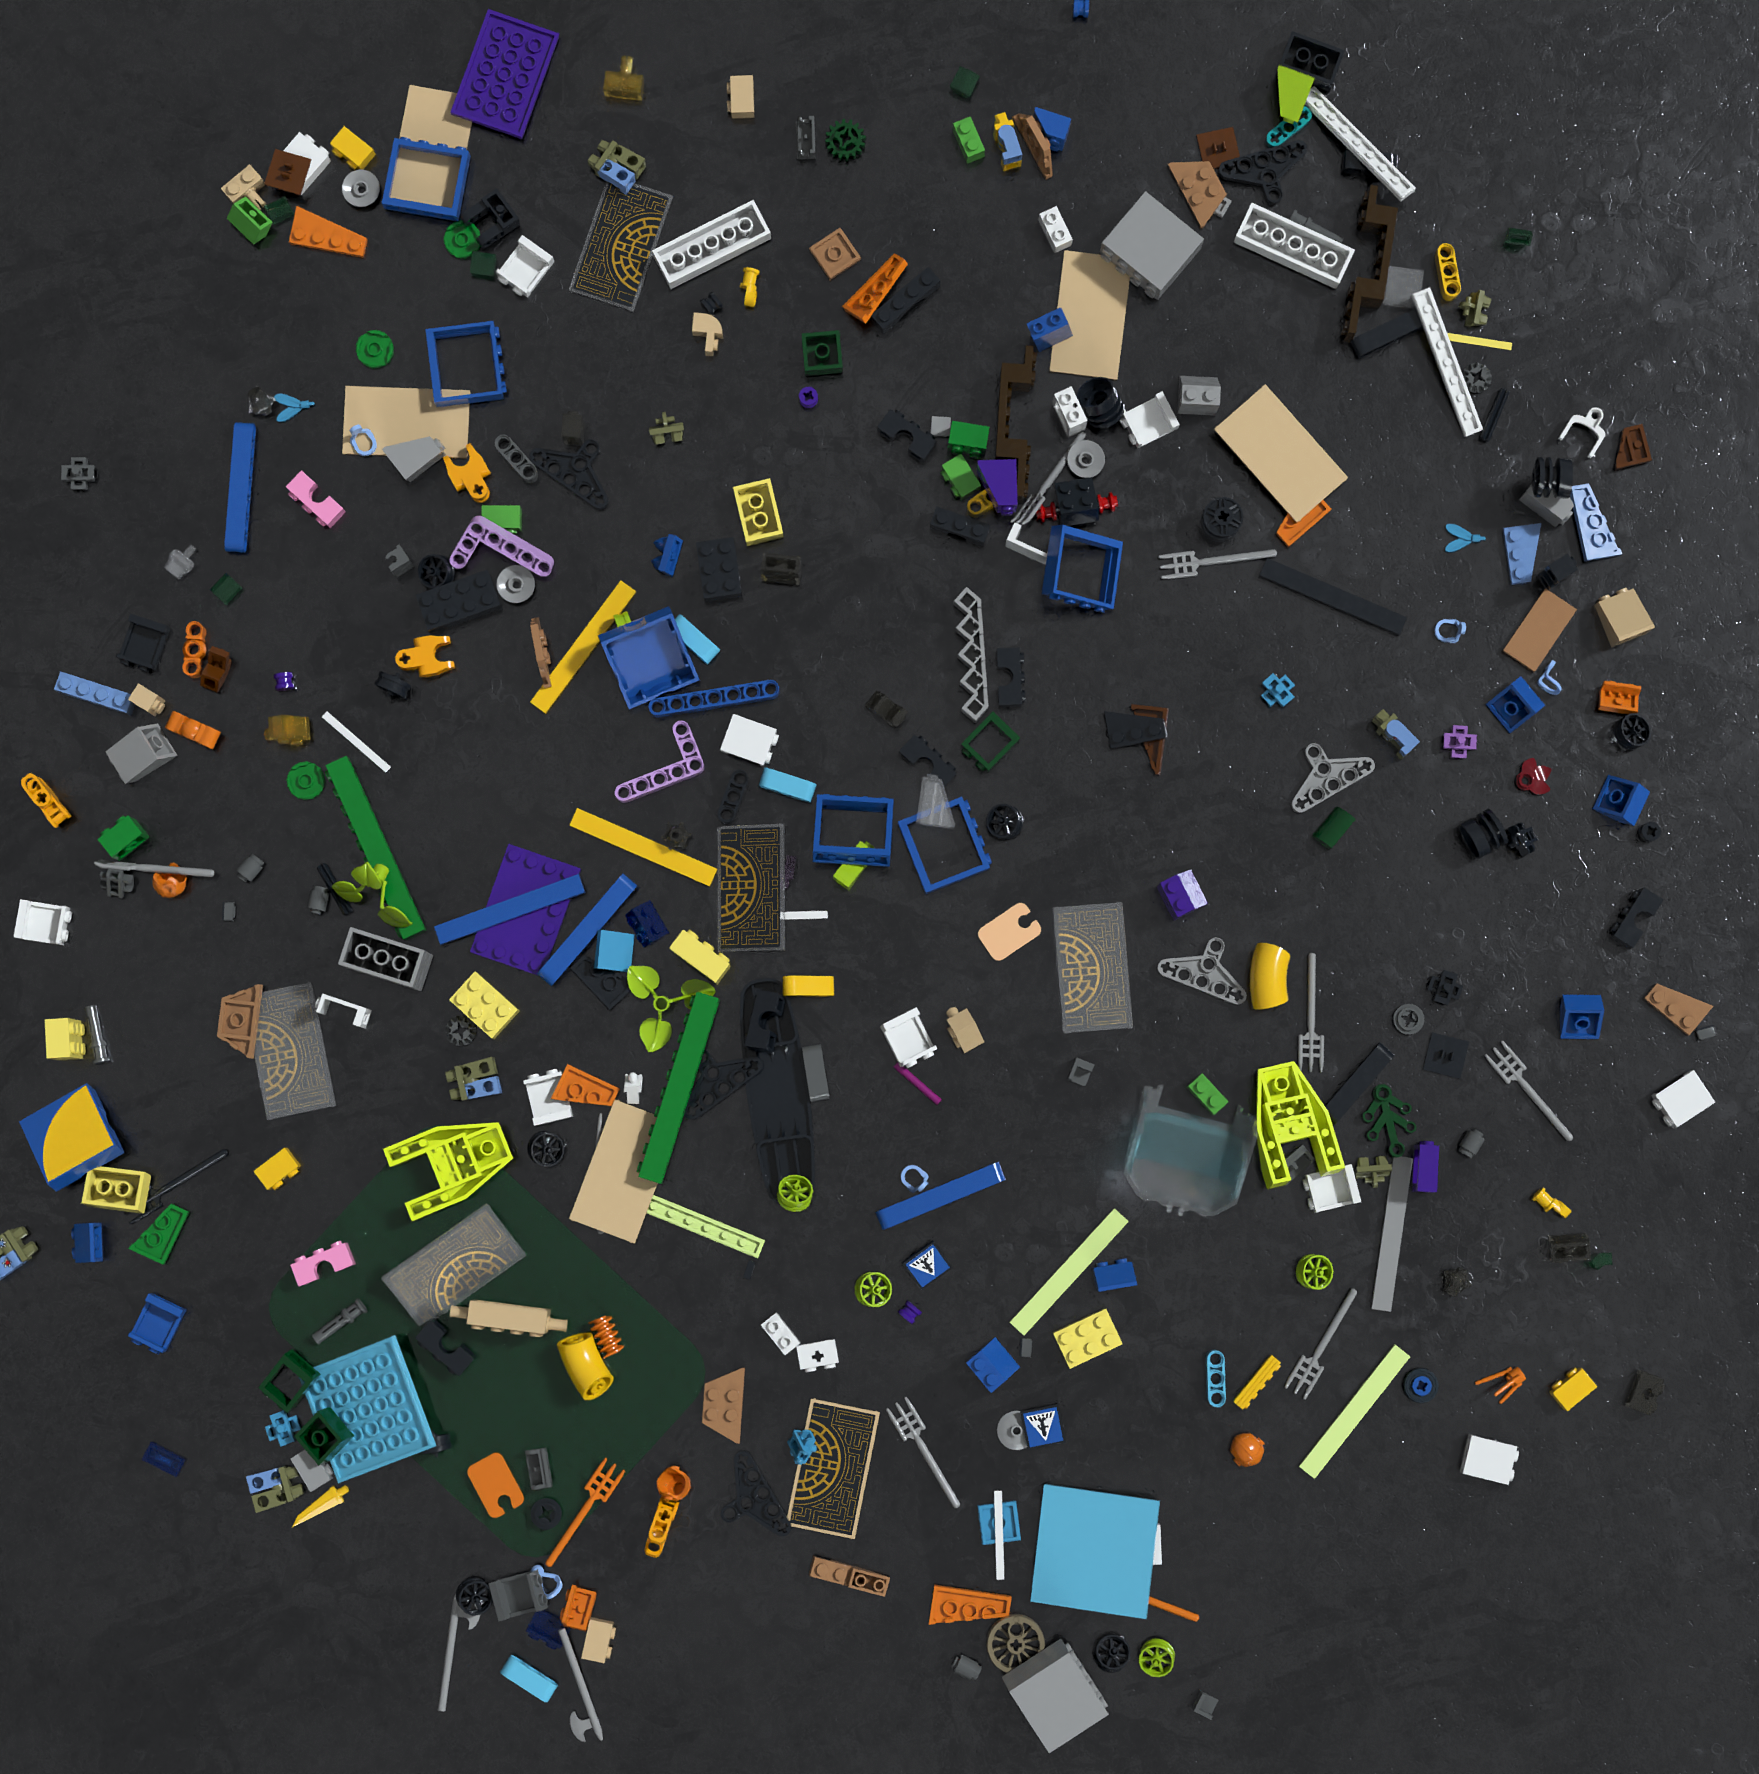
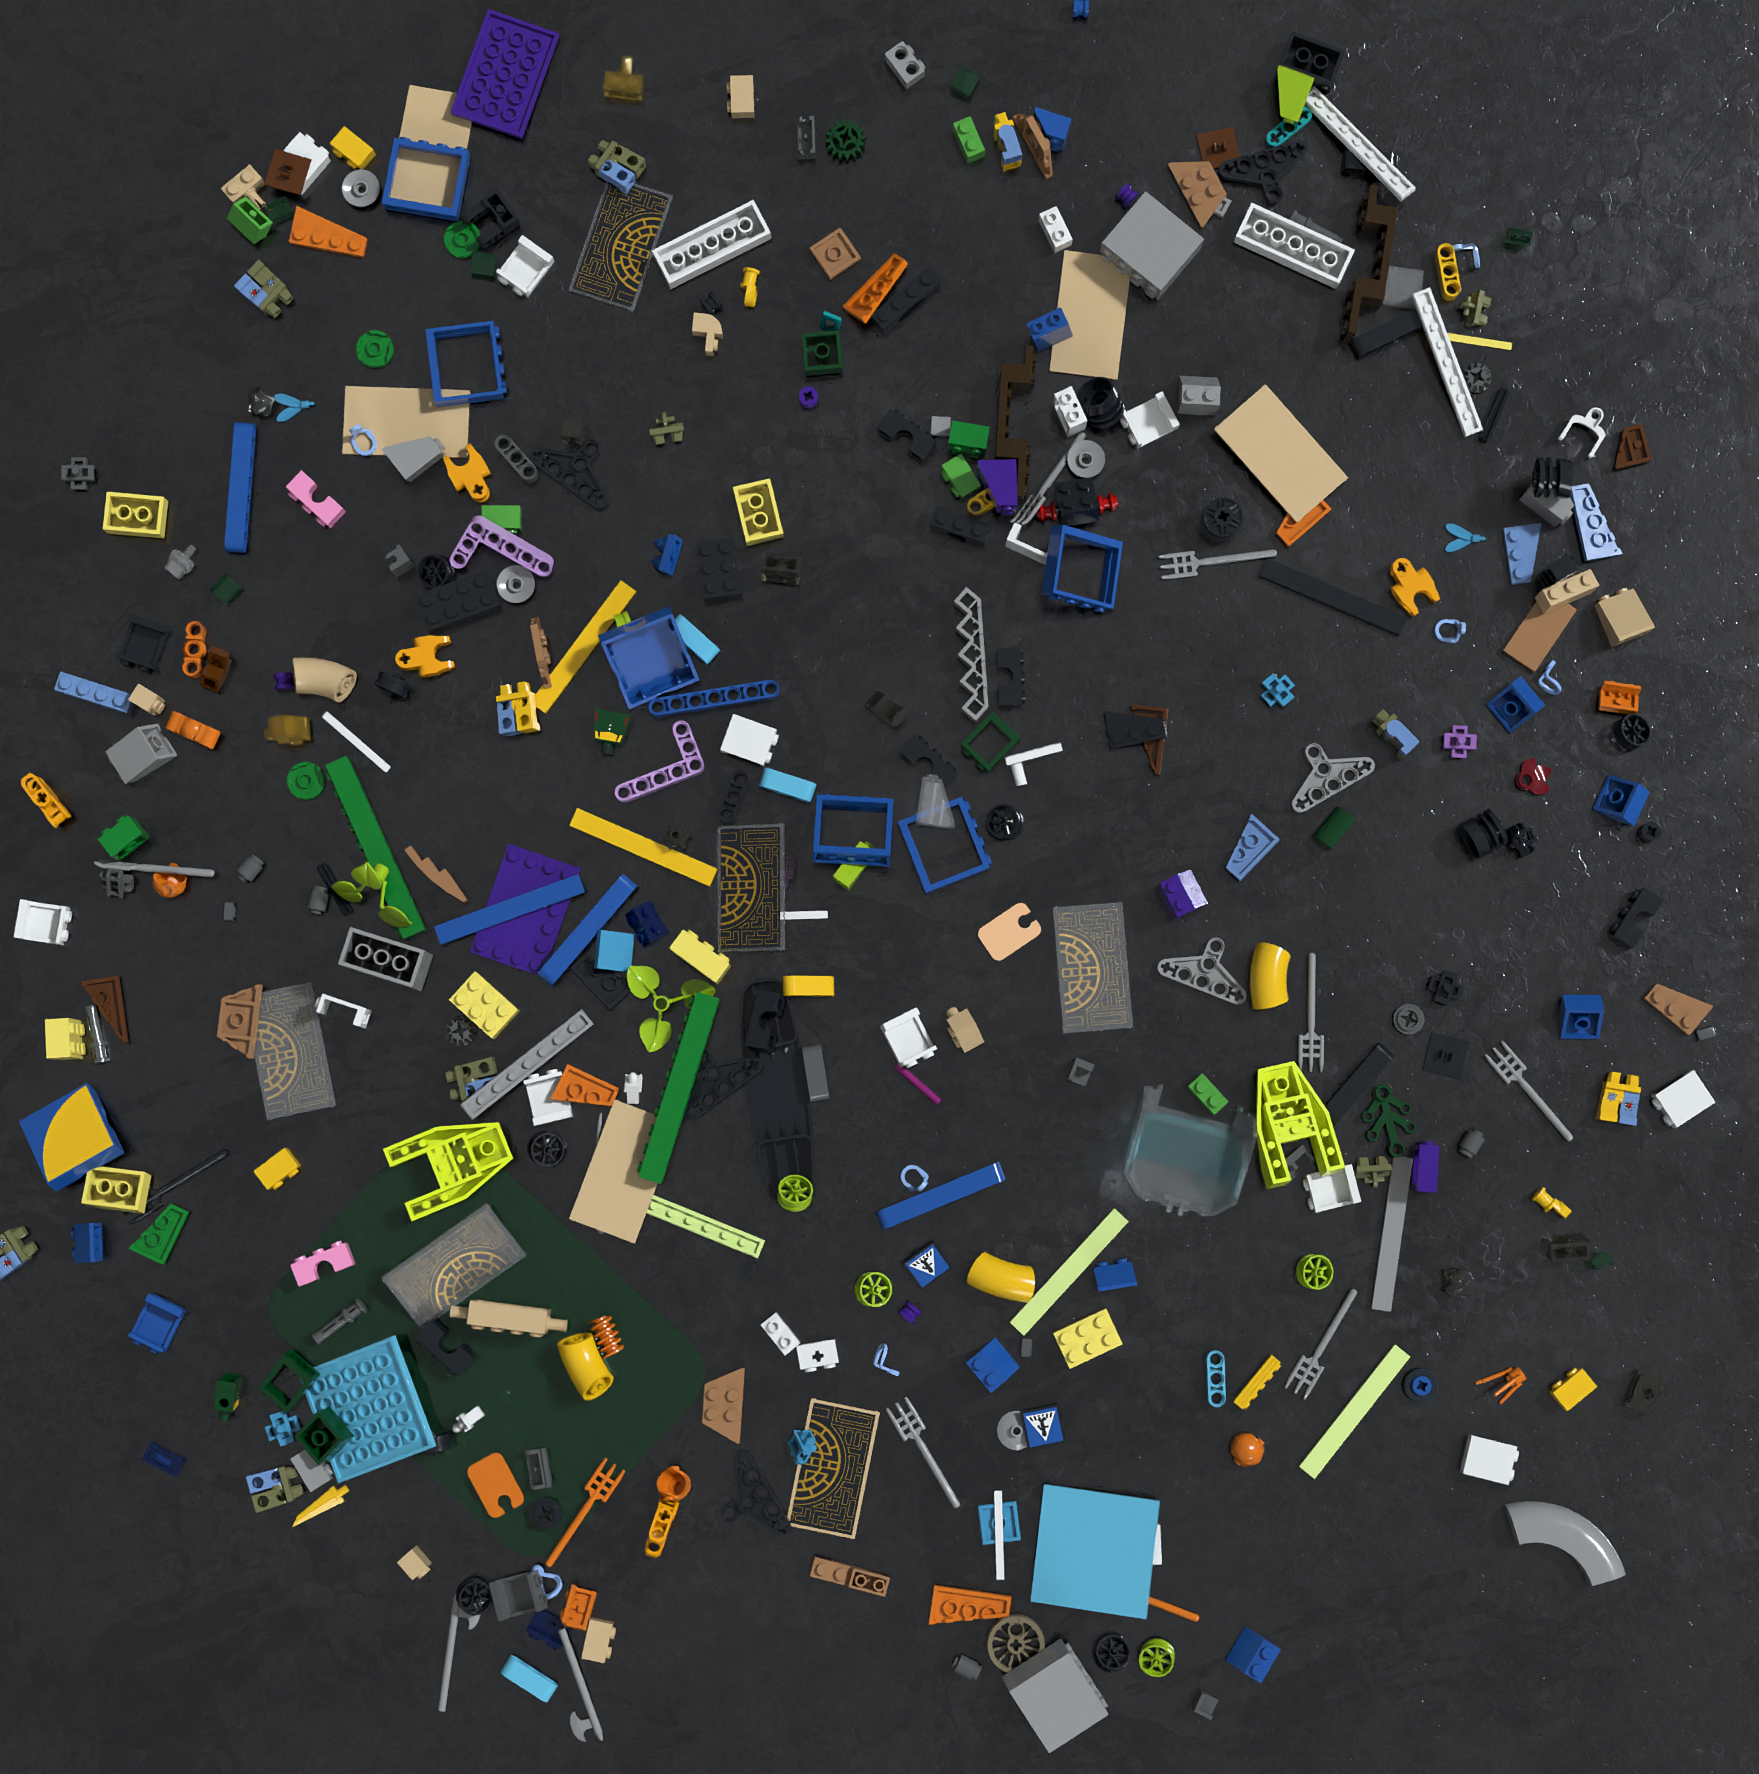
none -> reddish brown wing [81,976,129,1043]
none -> light yellow brick [103,492,168,539]
none -> dark green torso [214,1372,244,1421]
none -> olive hips [234,260,293,318]
none -> tan brick [292,657,357,702]
none -> tan brick [397,1545,432,1580]
none -> medium nougat slope [405,846,469,903]
none -> white piece [452,1406,485,1433]
none -> light grey tile [460,1009,593,1120]
none -> yellow hips [496,682,540,737]
none -> dark green torso [594,709,632,755]
none -> teal slope [820,311,842,331]
none -> light blue piece [873,1343,900,1376]
none -> light grey brick [884,41,926,89]
none -> yellow brick [967,1252,1035,1303]
none -> white piece [1004,743,1063,786]
none -> dark purple wheel [1115,184,1139,208]
none -> blue slope [1225,1626,1281,1683]
none -> medium blue wing [1226,814,1280,881]
none -> light orange piece [1390,558,1440,617]
none -> light blue piece [1452,243,1480,268]
none -> light grey brick [1504,1501,1626,1586]
none -> tan brick [1535,569,1599,614]
none -> yellow hips [1596,1071,1641,1126]

